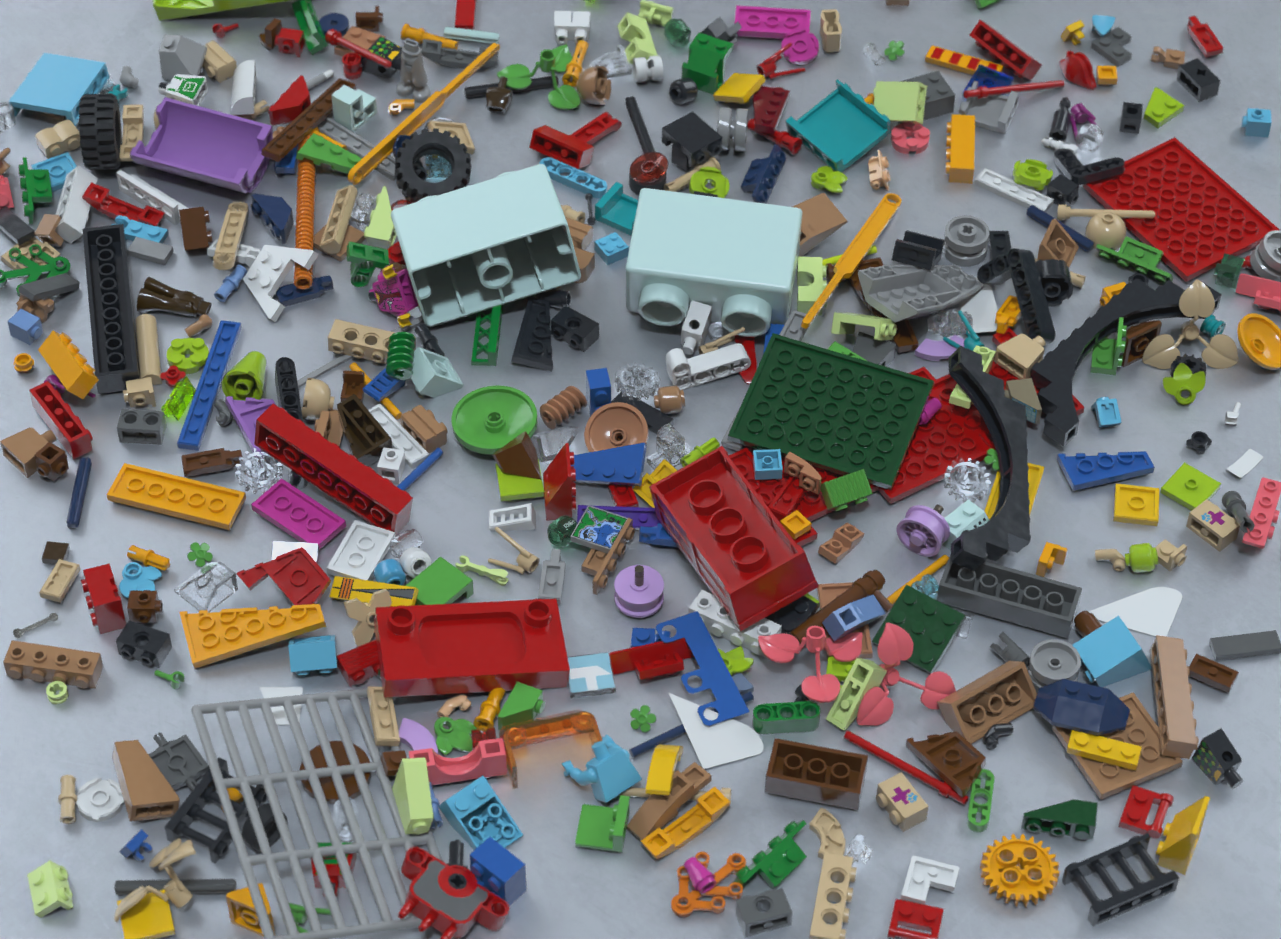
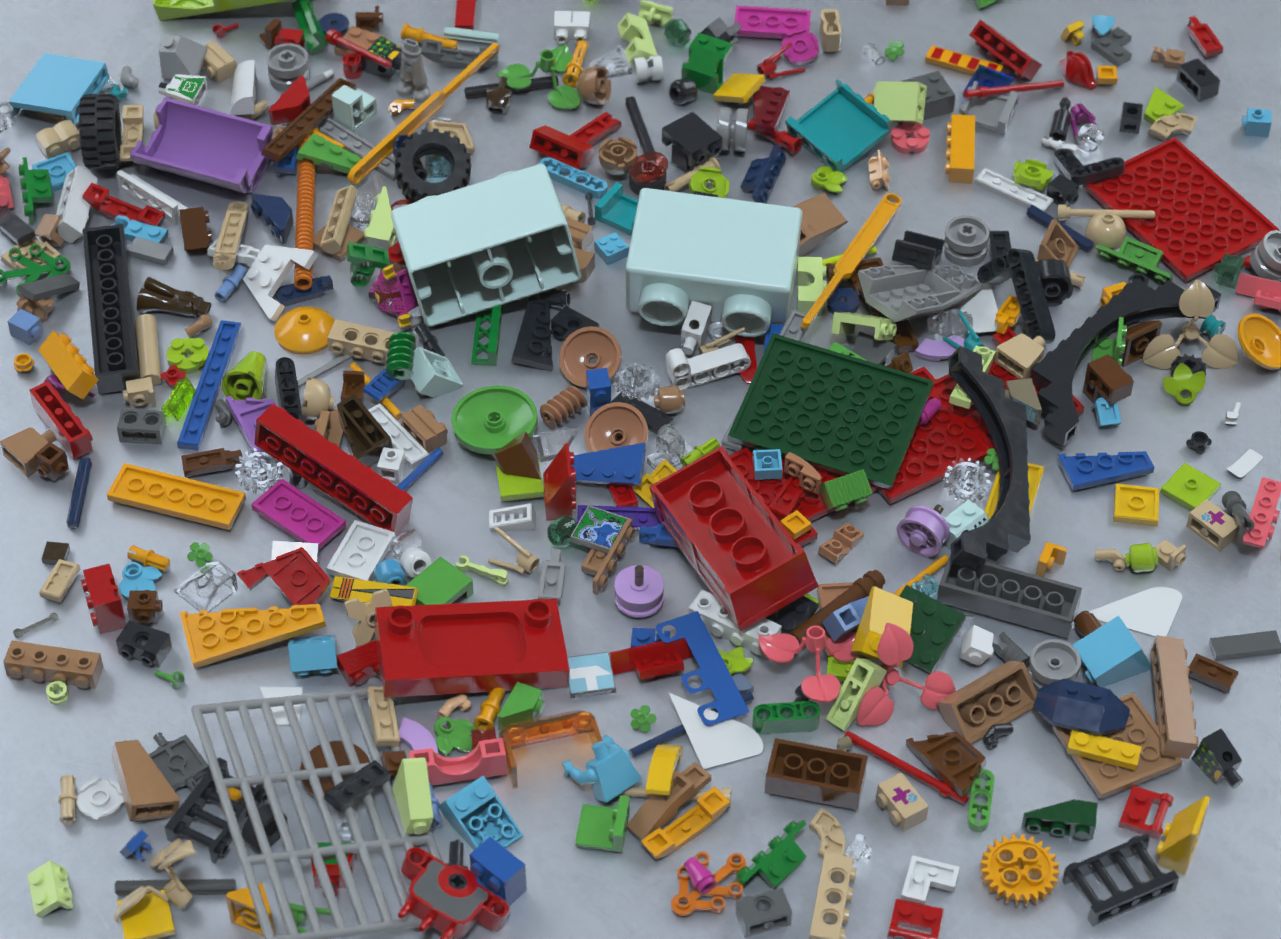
none -> light grey wheel [266,43,310,91]
none -> light orange dish [274,306,335,355]
none -> black tile [323,760,391,813]
none -> nougat dish [559,326,622,388]
none -> medium nougat cylinder [599,137,638,175]
none -> dark blue piece [827,287,860,314]
none -> dark tan hand [837,736,852,751]
none -> yellow slope [851,586,913,667]
none -> reddish brown bracket [885,352,913,373]
none -> white brick [960,625,994,666]
none -> reddish brown brick [1082,354,1134,405]
none -> tan tile [1148,113,1198,141]

